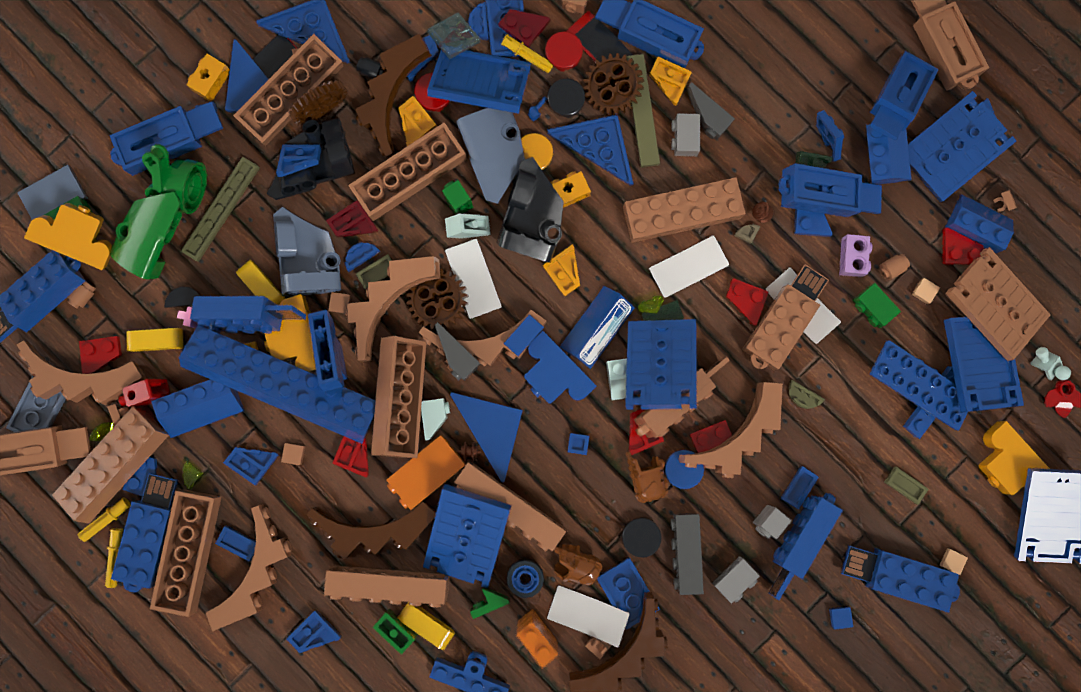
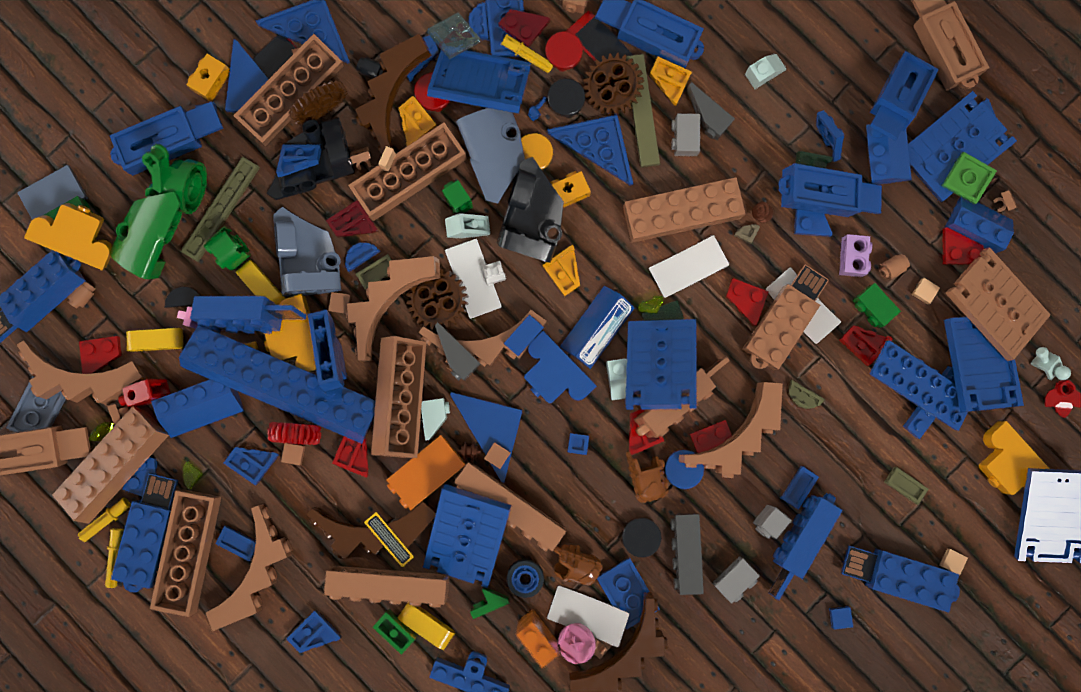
none -> green brick [203,226,251,271]
none -> red gear [267,422,321,445]
none -> nougat tile [350,147,371,170]
none -> sticker [364,512,414,567]
none -> light nougat tile [378,146,396,171]
none -> white tile [482,261,506,286]
none -> nougat tile [484,442,511,469]
none -> bright pink tile [558,623,596,664]
none -> light aqua slope [745,54,786,89]
none -> red wing [839,325,893,366]
none -> bright green tile [941,152,997,205]

